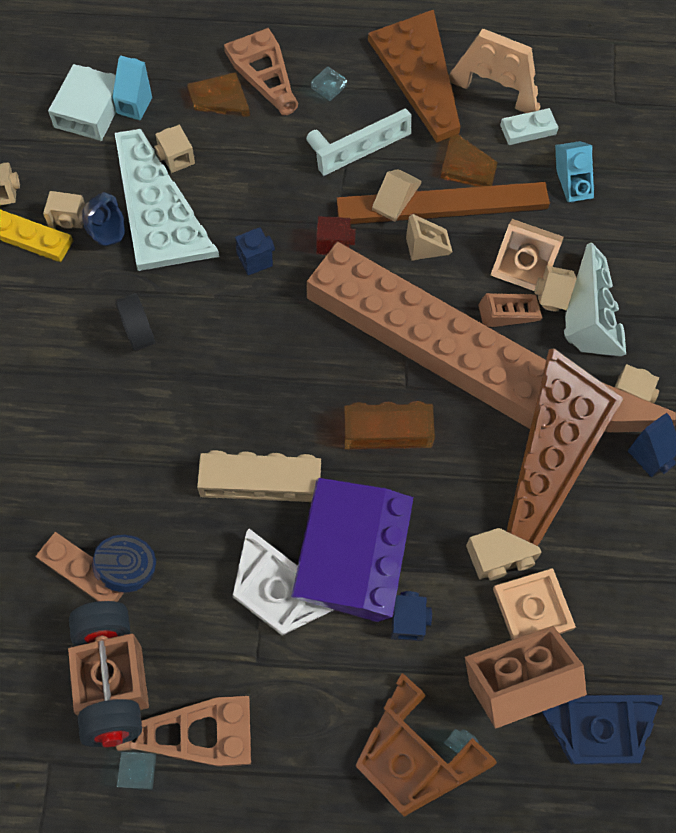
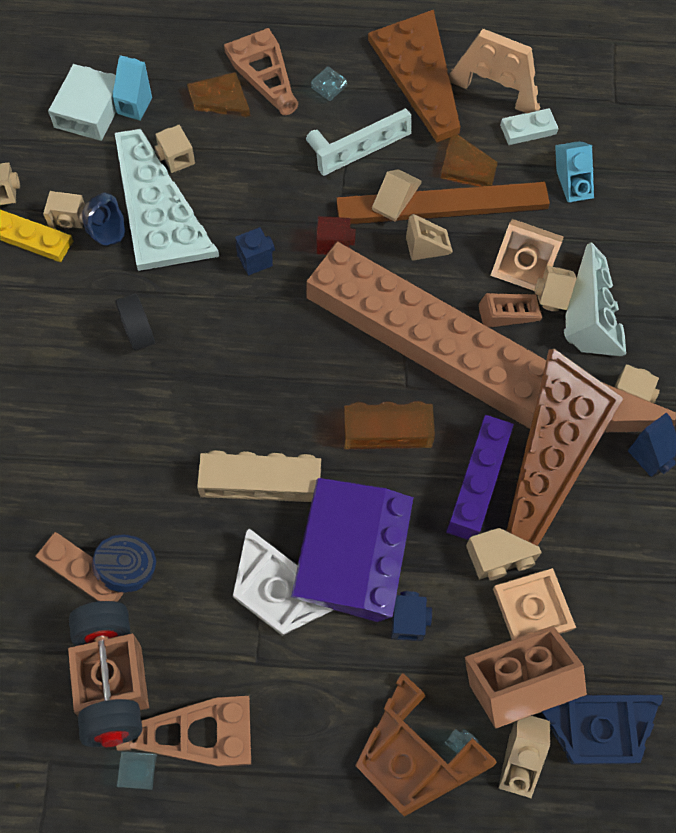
none -> dark purple brick [446,415,514,540]
none -> tan slope [499,716,550,798]

